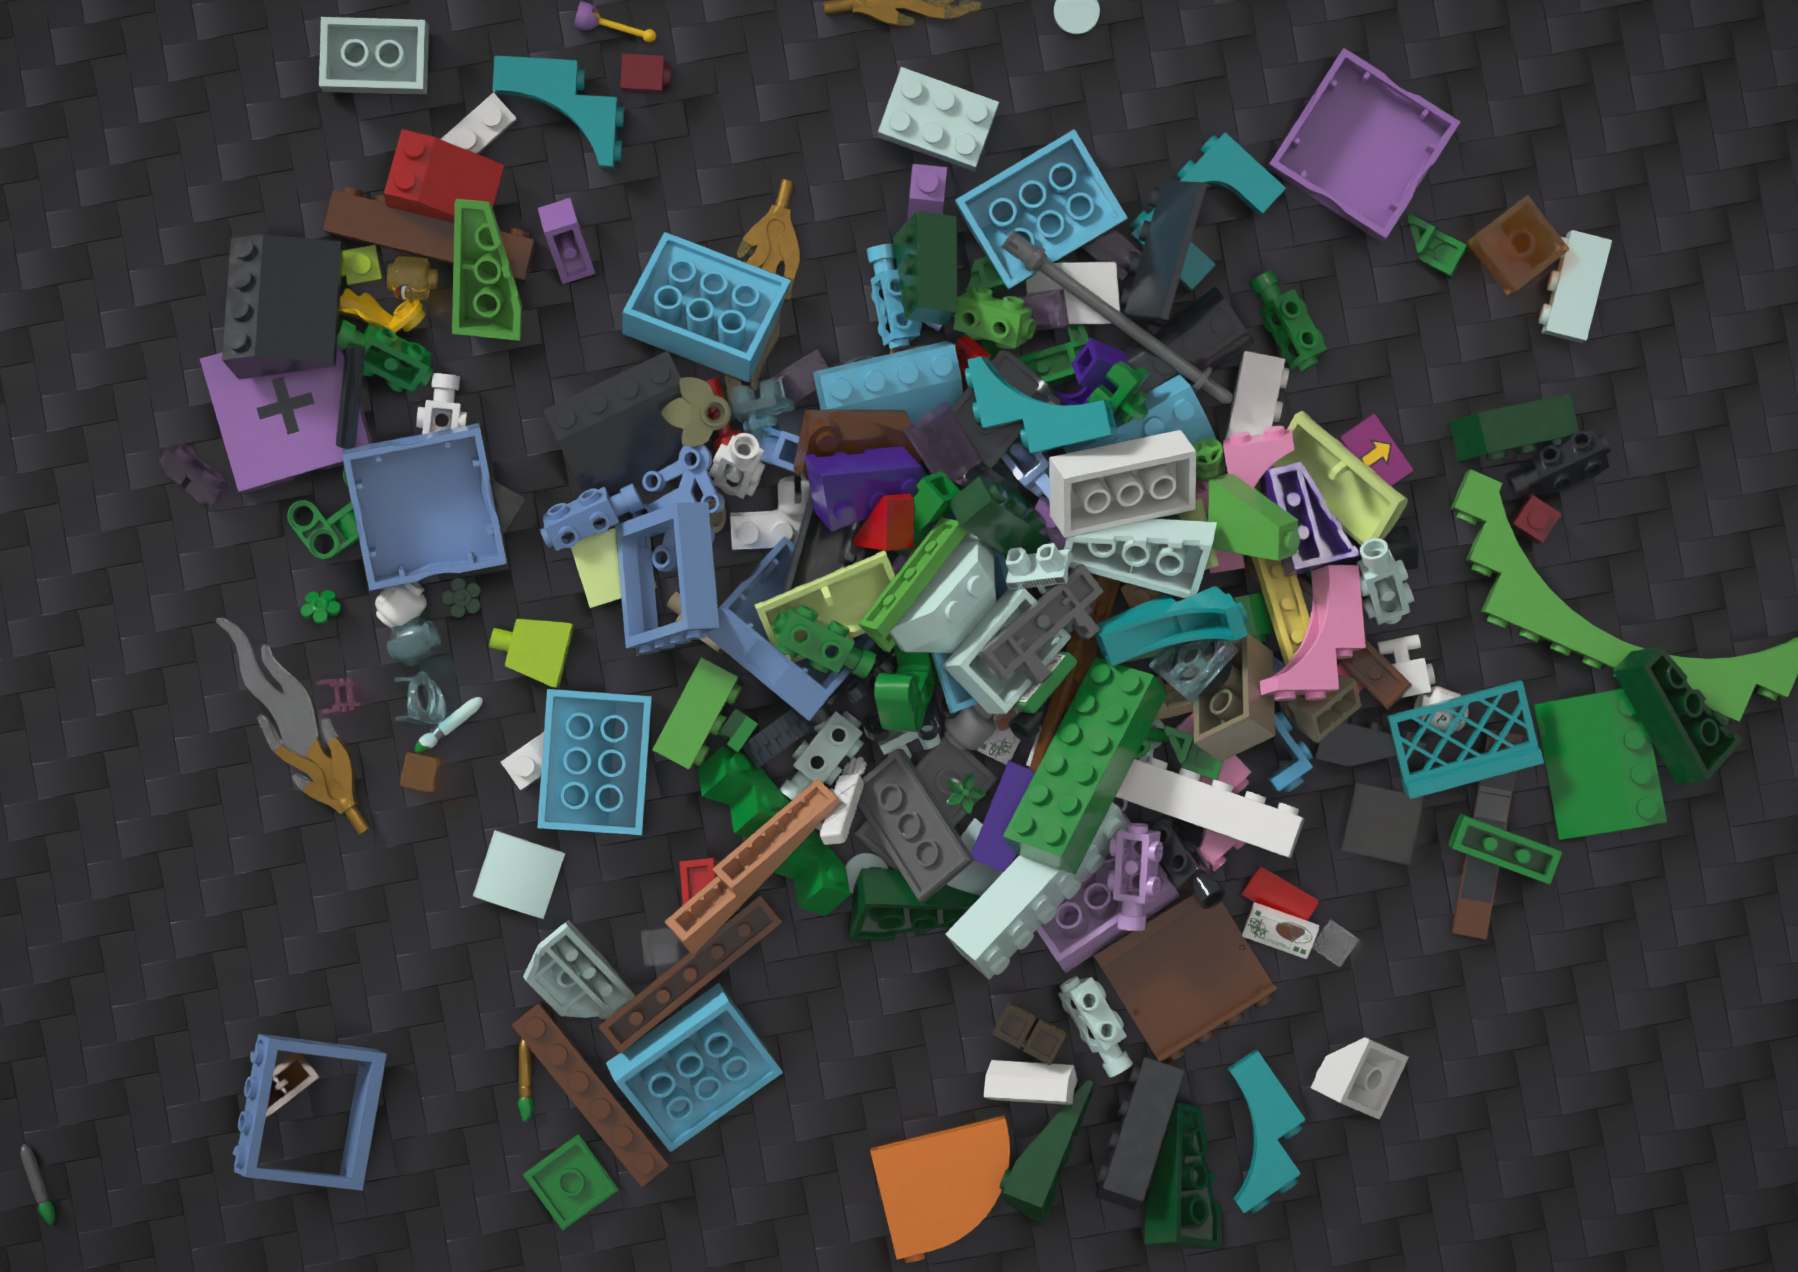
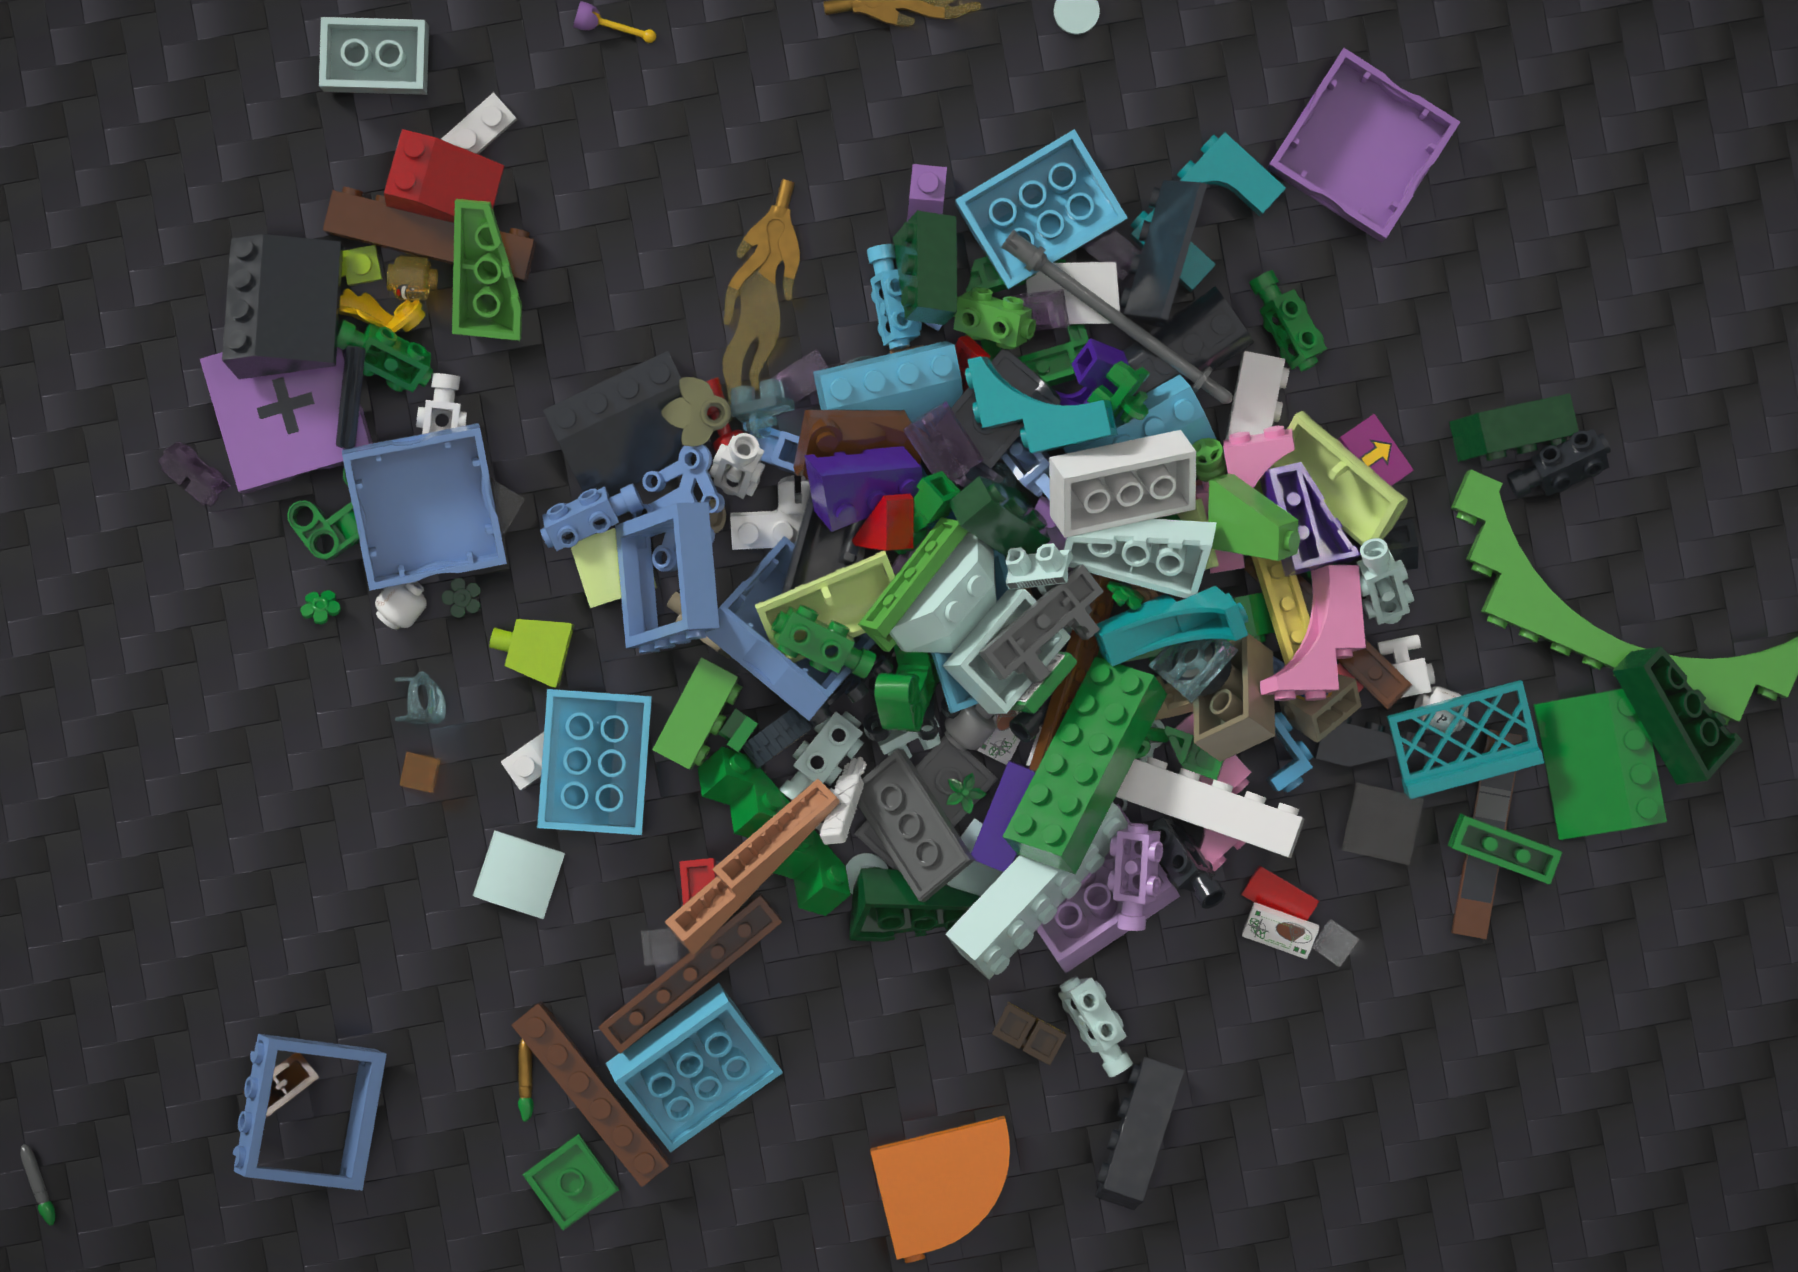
piece [216,618,370,835] -> none
clear pink piece [315,677,360,714] -> none
clear light blue head [387,616,441,667] -> none
light aqua piece [415,697,483,754] -> none
teal arch [493,56,625,170] -> none
light aqua wedge [523,920,635,1019] -> none
medium lavender slope [538,198,595,284] -> none
dark red brick [620,53,671,95] -> none
medium azure slope [622,232,791,382] -> none
light aqua brick [878,67,999,172] -> none
white piece [984,1060,1077,1105] -> none
dark green wedge [999,1080,1094,1225] -> none
reddish brown panel [1093,892,1277,1063] -> none
dark green wedge [1145,1103,1222,1249] -> none
teal arch [1227,1049,1306,1214] -> none
white slope [1311,1037,1409,1120] -> none
green slope [1407,214,1468,278] -> none
clear orange slope [1466,195,1570,296] -> none
dark red brick [1510,495,1561,544] -> none
light aqua brick [1539,230,1612,343] -> none
none -> green plant [1107,581,1144,610]

